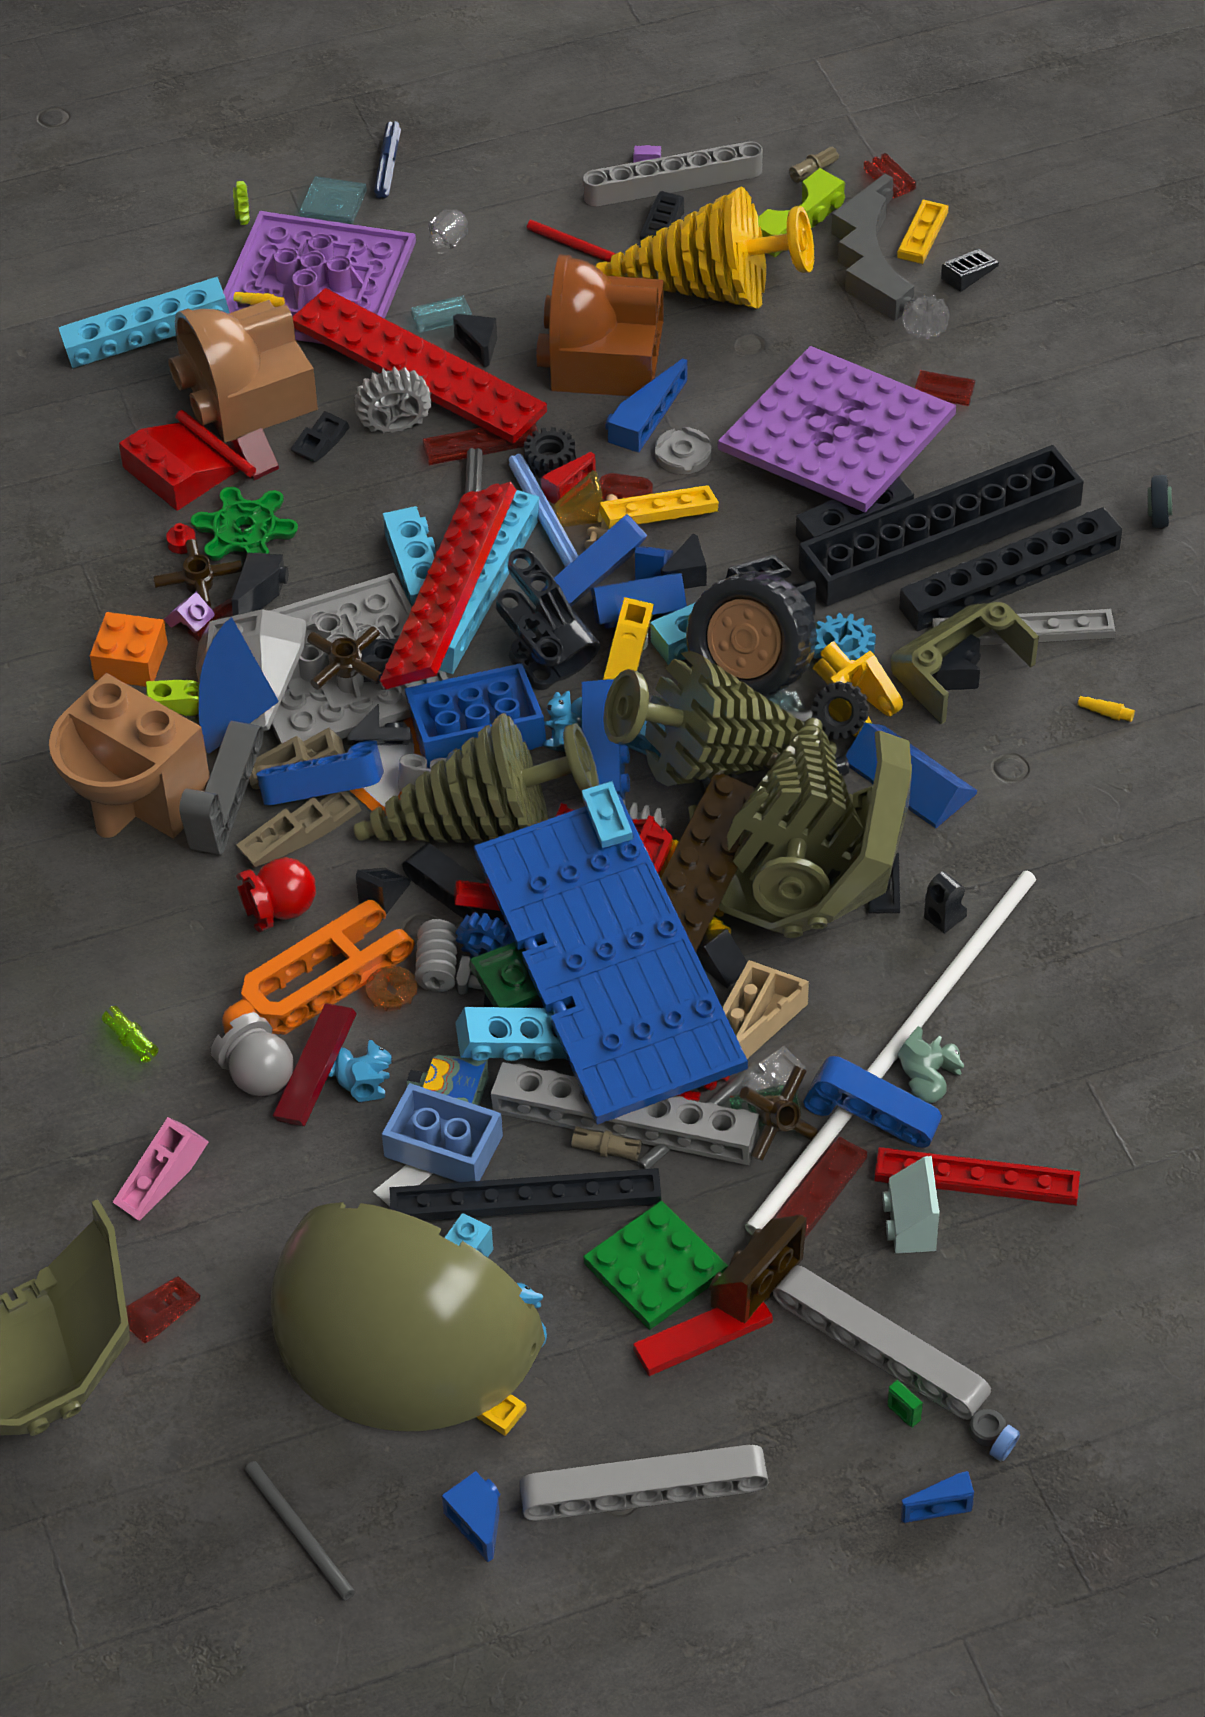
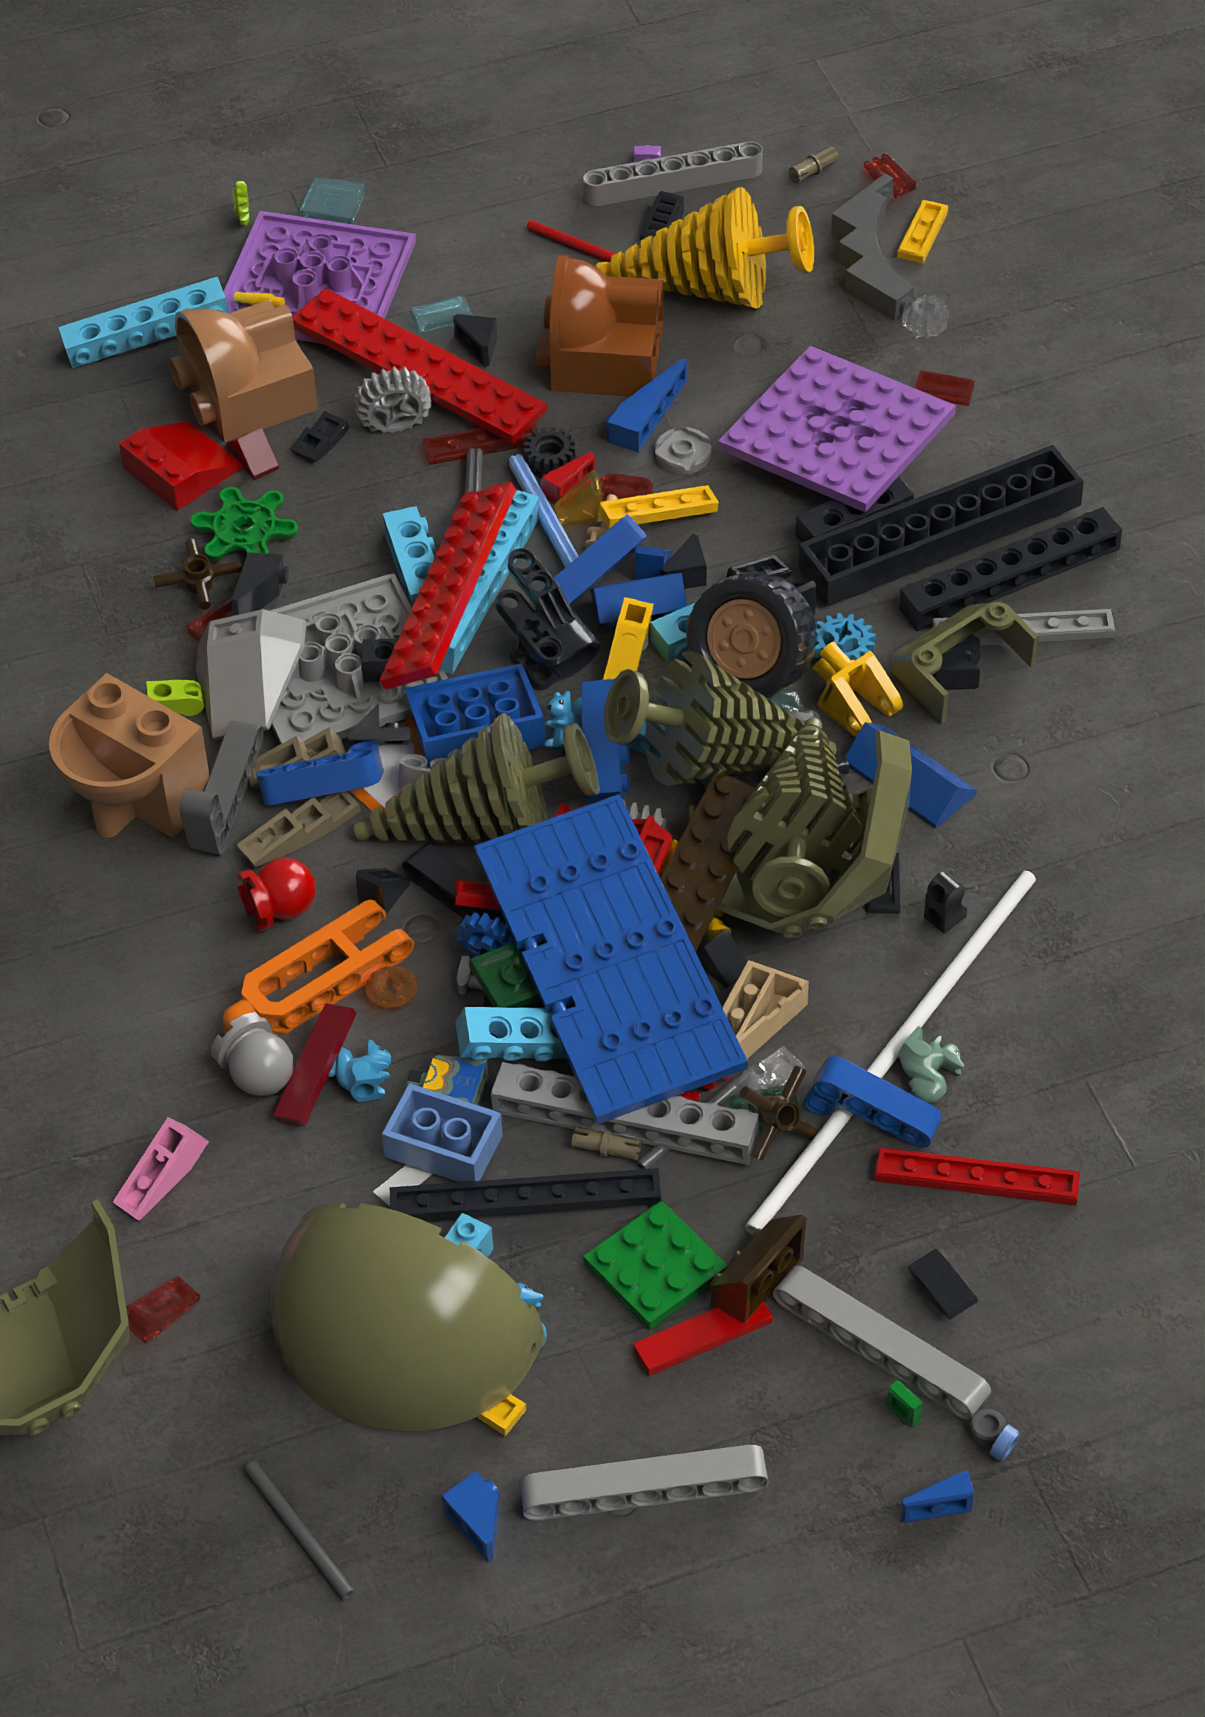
orange brick [90,612,168,687] -> none
clear neon green pin [102,1006,159,1063] -> none
medium lavender bracket [164,592,215,633] -> none
red tile [166,523,196,554] -> none
red bar [176,410,256,477] -> none
blue sticker [199,617,279,754] -> none
dark brown bar [307,626,383,690] -> none
axle [374,121,401,199] -> none
light grey piece [415,919,457,992] -> none
clear head [428,209,469,249] -> none
medium azure plate [582,781,633,848] -> none
lime arch [758,168,845,257] -> none
clear red tile [776,1136,868,1238] -> none
black tyre [811,681,869,739] -> none
light aqua slope [882,1156,939,1254] -> none
black slope [941,249,999,292] -> none
yellow animal [1078,696,1135,722] -> none
black wheel [1148,475,1172,528] -> none
none -> black slope [908,1249,978,1320]

